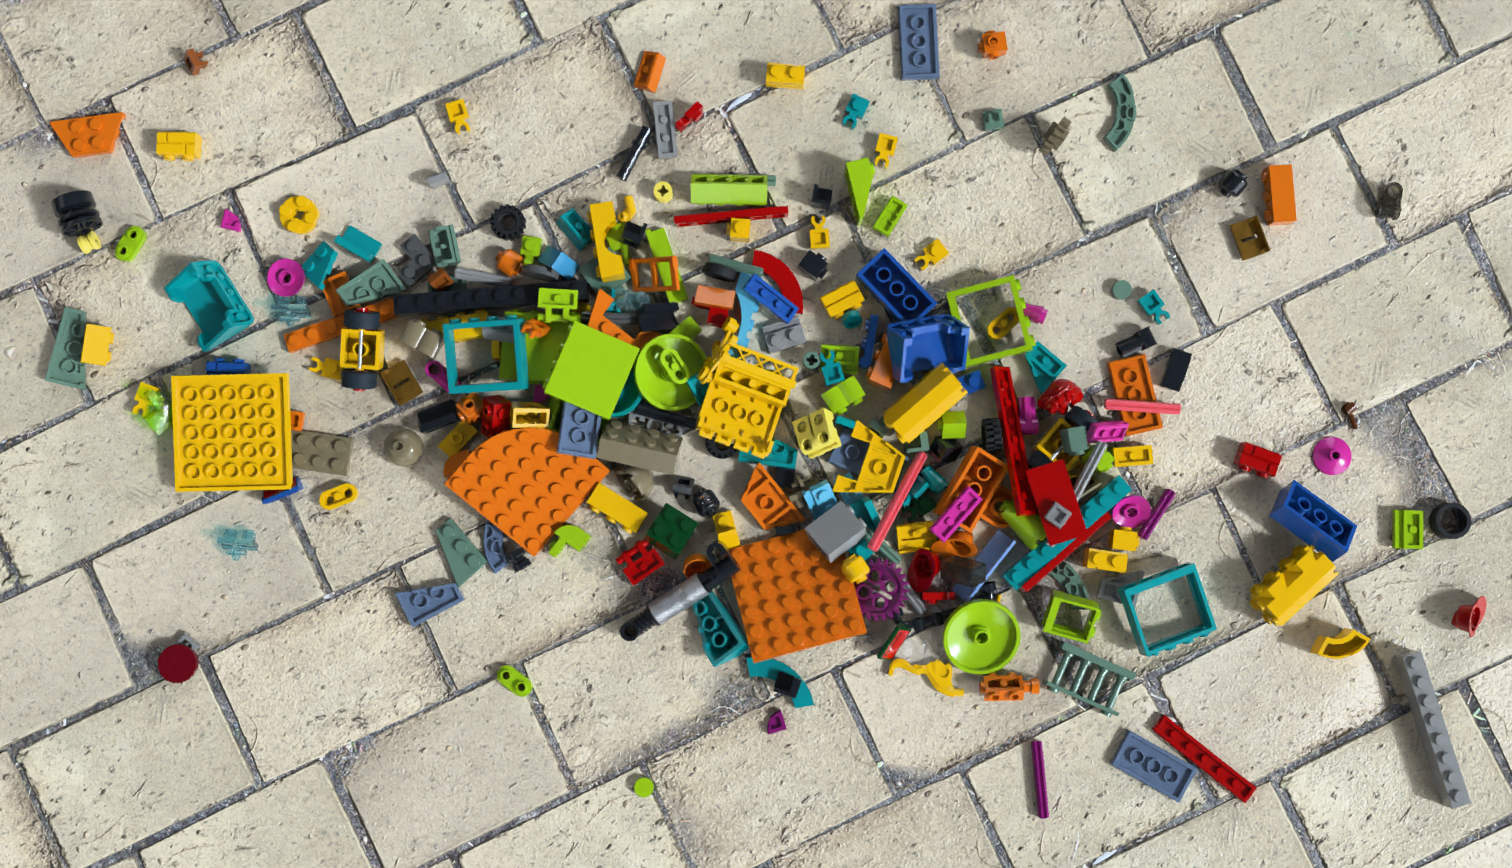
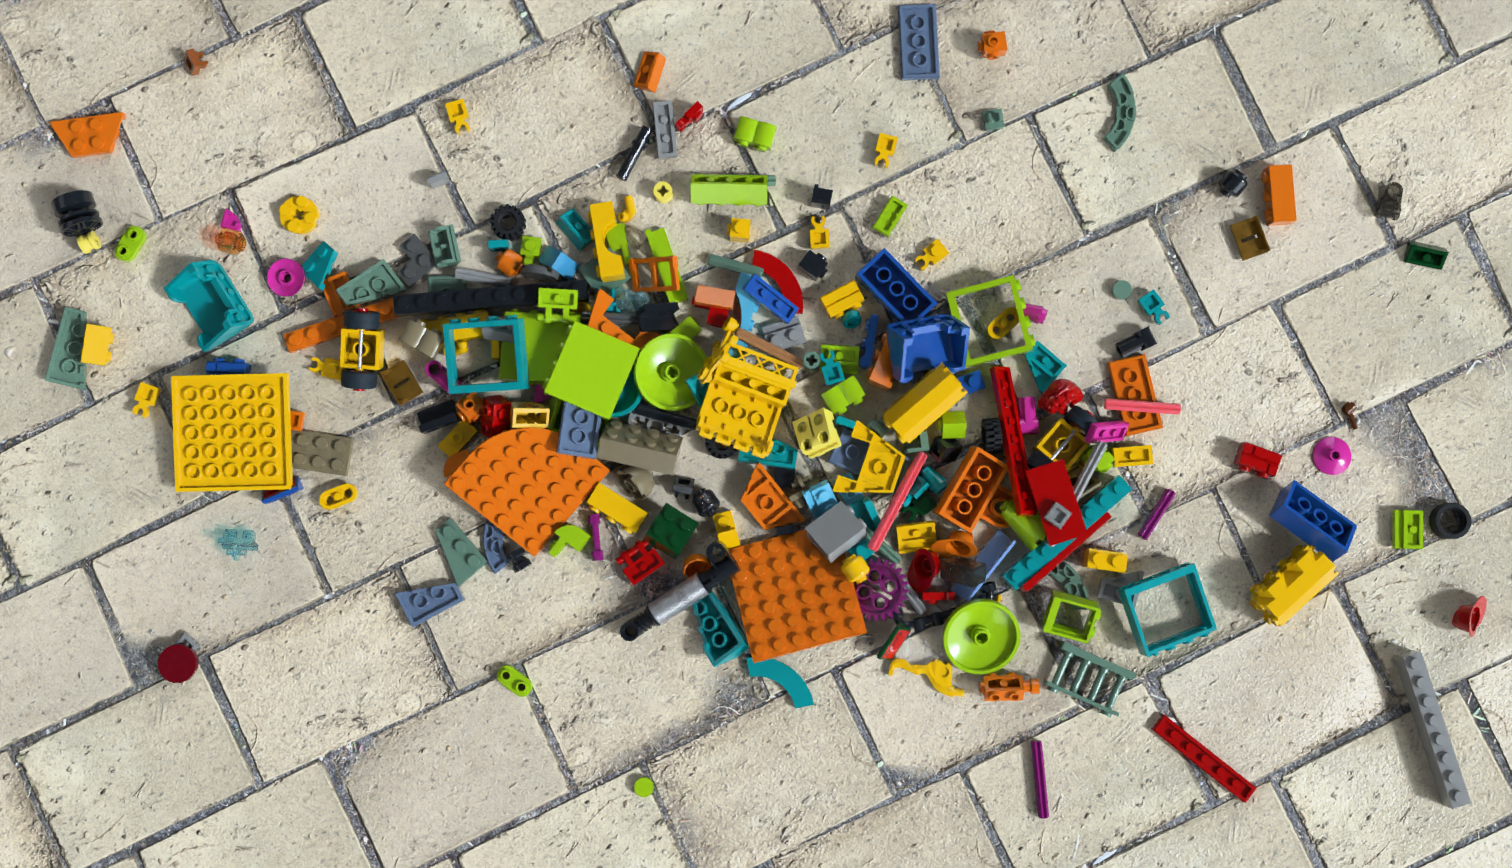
clear neon green brick [143,389,173,435] -> none
yellow brick [156,132,202,162] -> none
clear light blue hips [271,296,311,327] -> none
teal panel [334,225,382,263] -> none
dark tan cylinder [384,429,424,467] -> none
dark orange tile [427,267,454,292] -> none
orange plate [520,317,551,339] -> none
black panel [619,221,648,249] -> none
lime plate [658,348,689,384] -> none
red tile [674,206,788,227] -> none
black tyre [703,262,737,282] -> none
yellow brick [766,62,805,90] -> none
magenta tile [767,710,787,735] -> none
black panel [773,671,802,699] -> none
teal plate [842,93,870,130] -> none
lime slope [844,157,875,226] -> none
dark pink tile [929,486,982,543] -> none
dark tan gear [1039,116,1071,155] -> none
sand green brick [1059,426,1089,456] -> none
yellow brick [1108,526,1139,551] -> none
sand blue tile [1110,730,1197,803] -> none
dark pink dish [1112,495,1151,529] -> none
black slope [1160,347,1192,392] -> none
yellow brick [1310,628,1370,659] -> none
none -> clear orange head [215,228,246,255]
none -> yellow arm [443,340,469,356]
none -> teal tile [488,239,511,252]
none -> magenta bar [588,514,604,561]
none -> lime brick [734,116,777,153]
none -> medium nougat axle [735,328,803,369]
none -> dark green slope [1404,240,1449,270]

